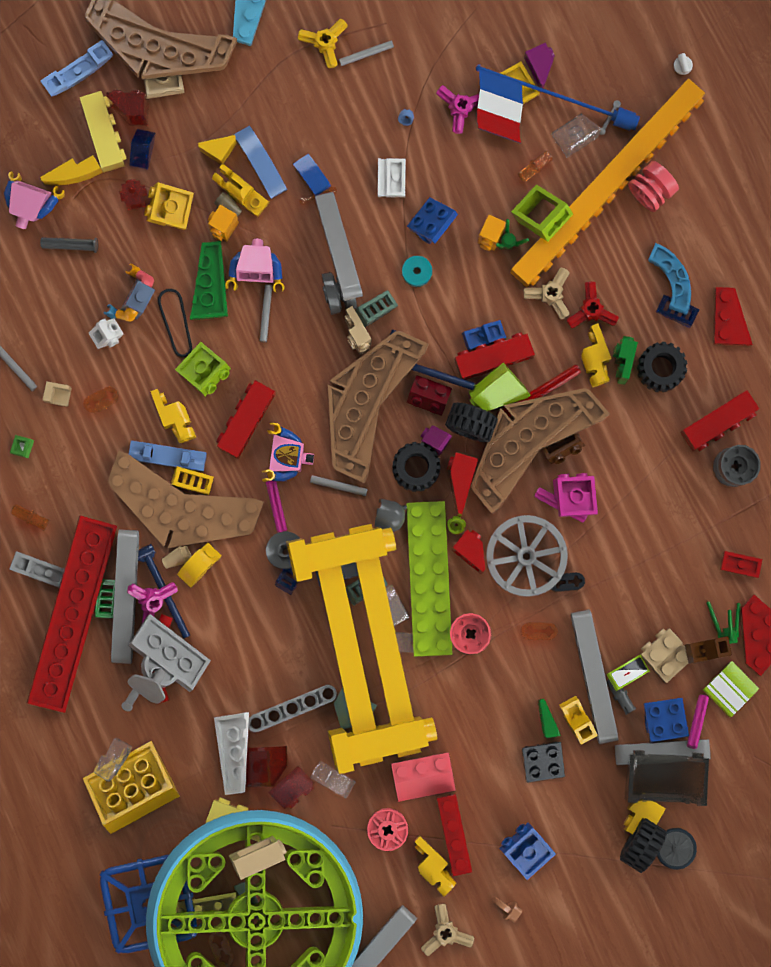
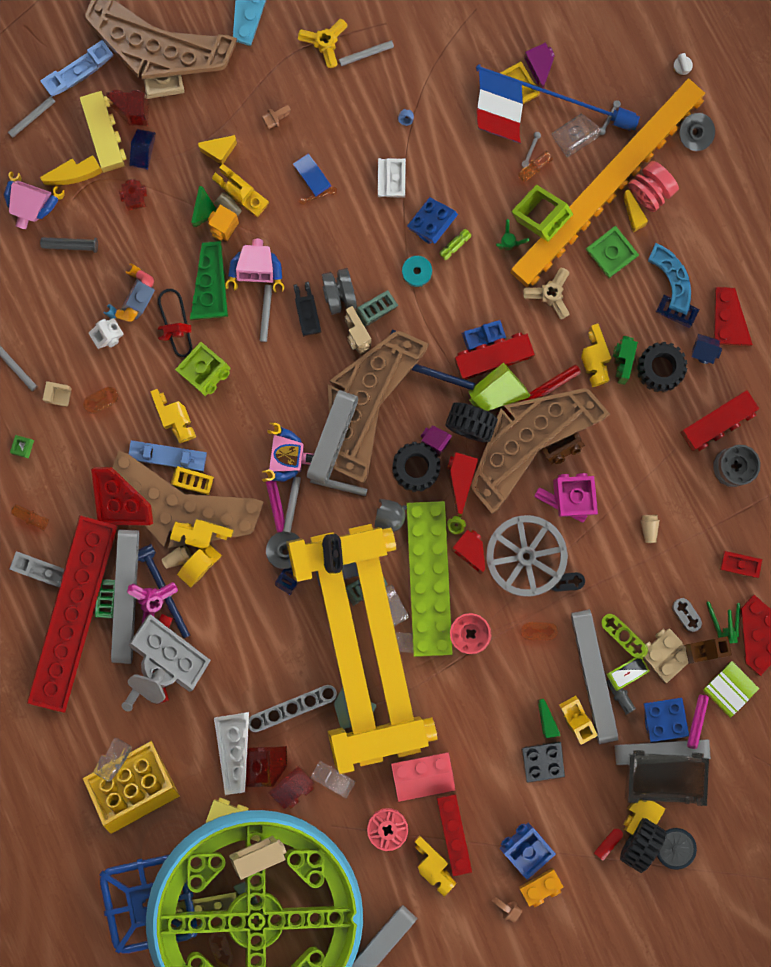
yellow plate [144,182,194,230] -> none
red brick [216,380,276,459] -> none
medium blue slope [233,125,287,199] -> none
light grey beam [315,192,363,301] -> none
dark red bracket [407,375,452,416] -> none
tan bush [421,904,474,956] -> none
dark pink bush [436,85,479,134] -> none
light orange brick [477,215,506,251] -> none
red bush [566,281,619,328] -> none
none -> light grey bar [8,96,56,138]
none -> red plate [91,467,153,525]
none -> red plate [158,323,191,341]
none -> yellow plate [170,519,234,549]
none -> green slope [191,186,217,227]
none -> nougat piece [262,105,291,129]
none -> light grey bar [283,477,301,534]
none -> black hinge [293,282,321,337]
none -> light grey beam [307,390,358,484]
none -> black plate [322,534,343,574]
none -> lime axle [439,229,471,260]
none -> light orange brick [518,868,563,907]
none -> light grey hinge [522,132,541,169]
none -> bright green plate [585,226,639,279]
none -> red bar [594,829,623,861]
none -> lime beam [601,614,648,659]
none -> yellow slope [623,190,648,232]
none -> tan cone [640,515,660,543]
none -> light grey beam [672,598,702,632]
none -> dark grey dish [679,113,715,151]
none -> dark blue brick [692,334,722,364]

